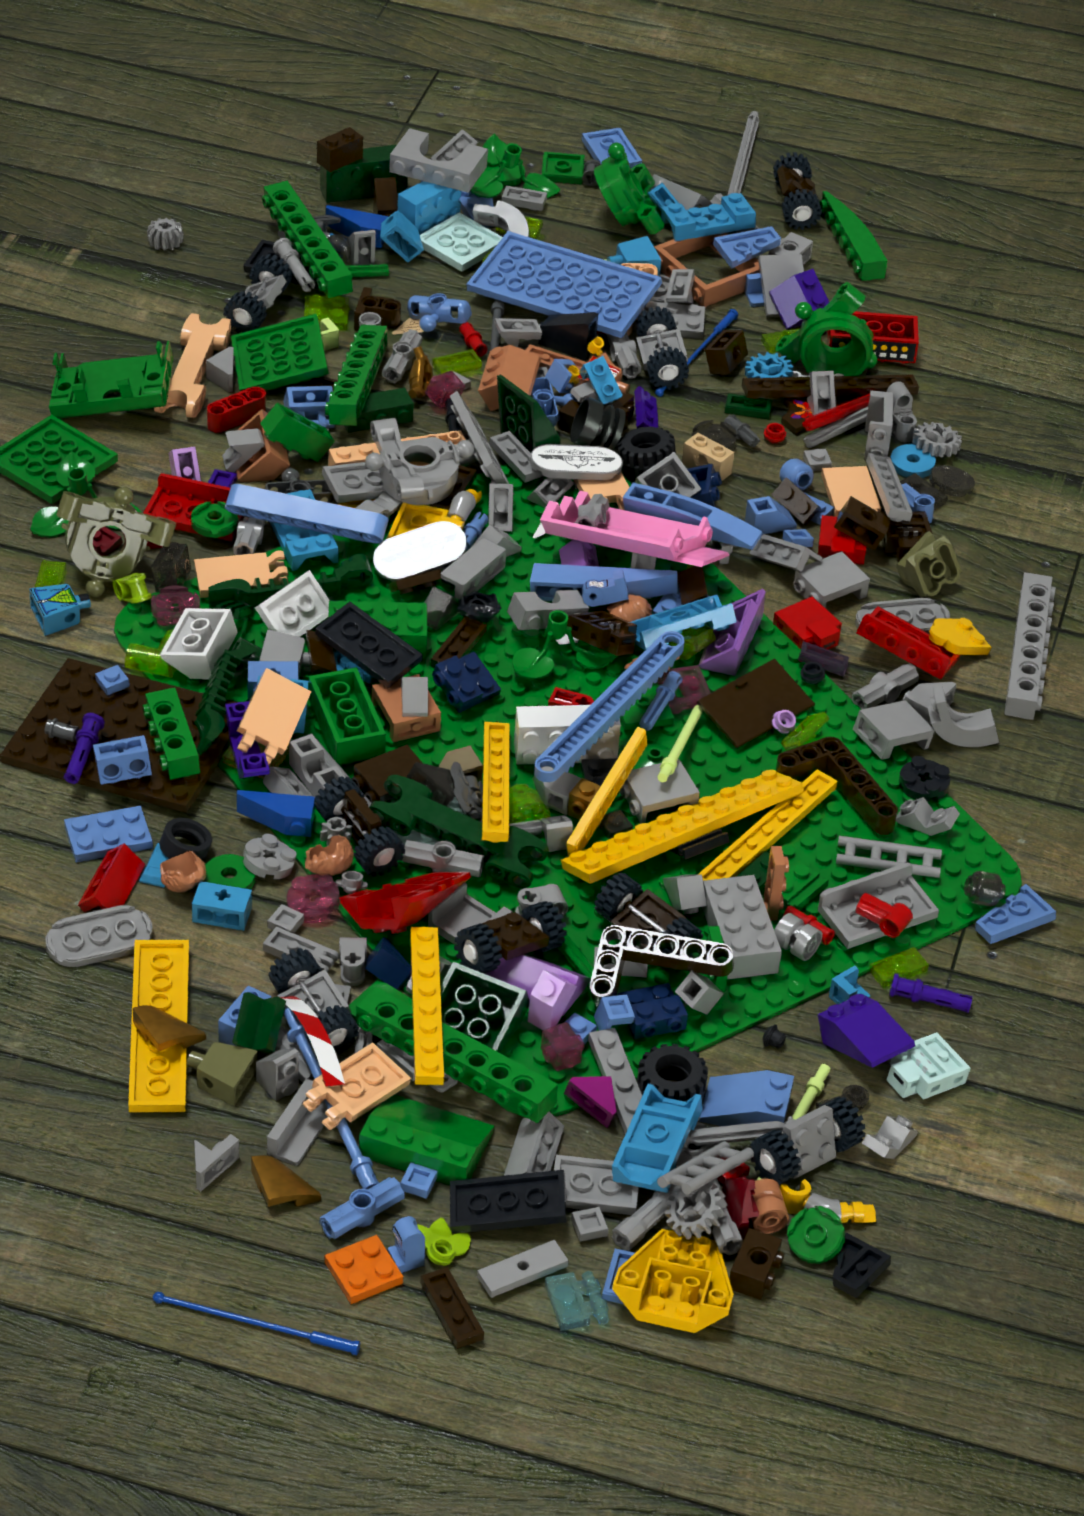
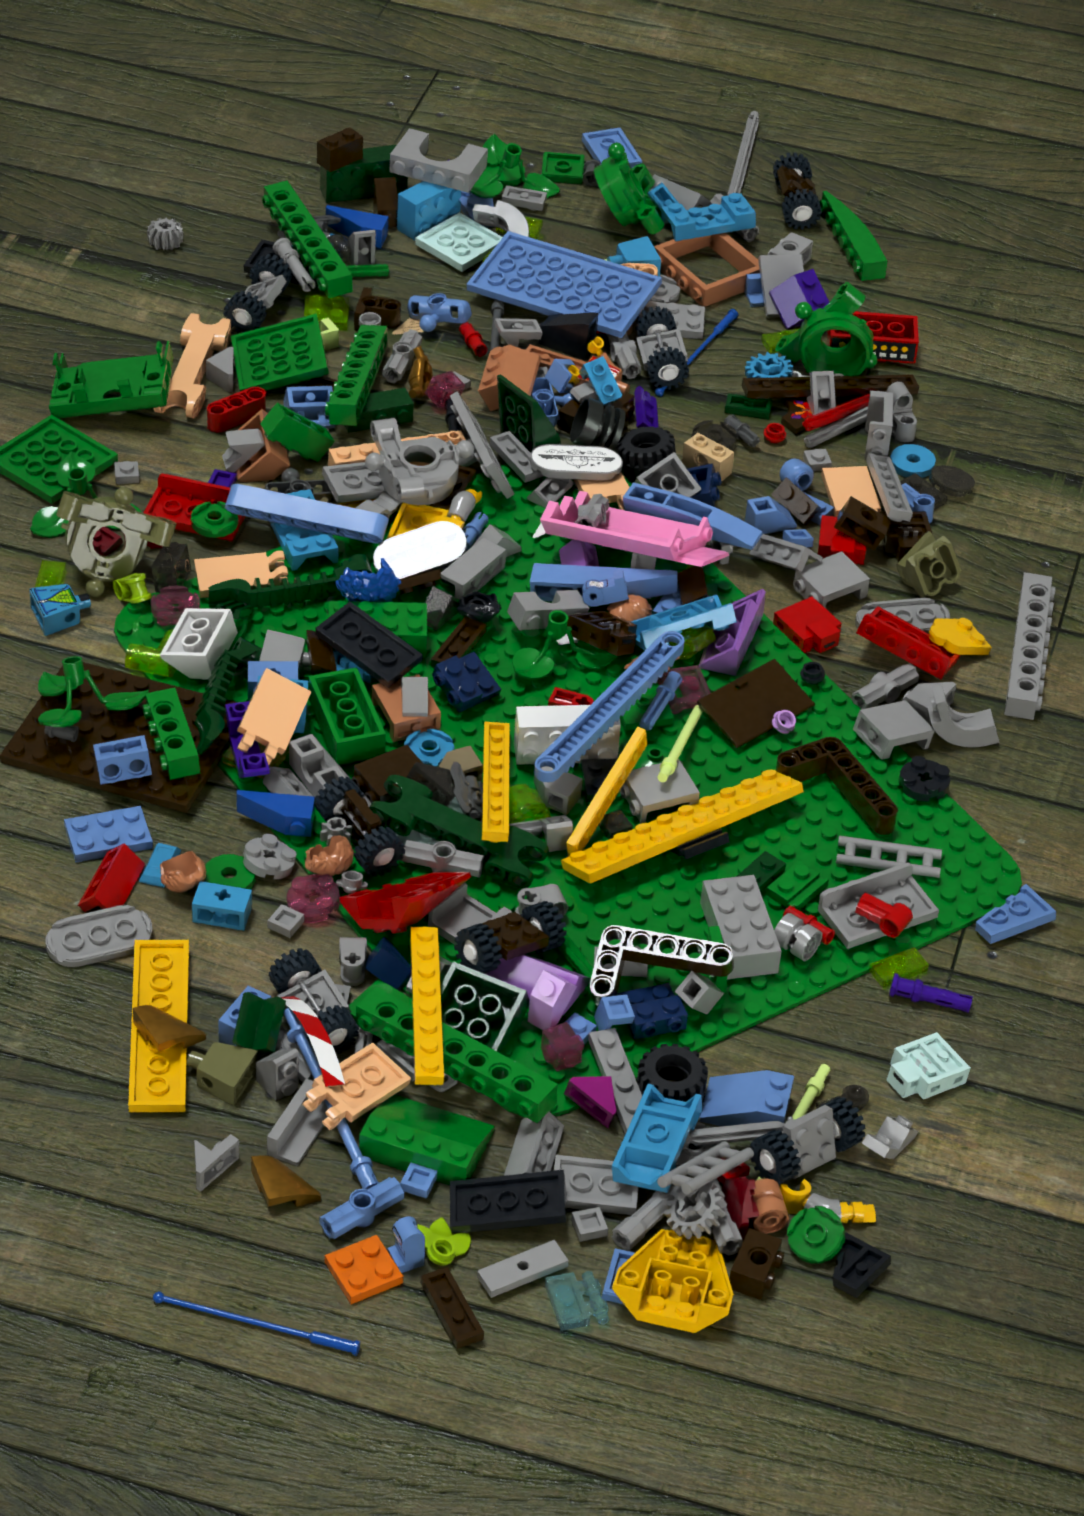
dark purple pin [64,713,105,784] -> none
medium blue plate [95,665,130,696] -> none
black tyre [159,818,213,861] -> none
lavender slope [168,447,201,481] -> none
light grey piece [233,516,266,555] -> none
white plate [255,570,330,637] -> none
light grey hinge [263,926,339,973] -> none
dark azure torso [380,211,424,263] -> none
light grey panel [430,129,478,161] -> none
clear neon green plate [432,349,482,377] -> none
light grey slope [488,483,513,532] -> none
pearl gold brick [567,778,601,820] -> none
plate [594,873,703,970] -> none
light grey slope [663,874,707,914] -> none
light grey slope [666,269,695,304] -> none
yellow plate [699,769,838,881] -> none
dark brown brick [705,330,748,376] -> none
medium blue wing [713,226,781,269] -> none
black piece [762,1025,786,1049] -> none
nougat plate [763,846,789,921] -> none
clear neon green plate [781,712,829,750] -> none
clear purple tile [798,642,849,676] -> none
dark purple slope [817,994,915,1068] -> none
dark azure panel [829,966,870,1004] -> none
light grey slope [896,797,960,836] -> none
light grey gear [912,422,962,457] -> none
clear smoke head [964,871,1006,907] -> none
none -> green plant [38,656,149,727]
none -> light grey plate [114,461,139,484]
none -> blue hair [336,558,401,602]
none -> dark azure tile [404,729,455,770]

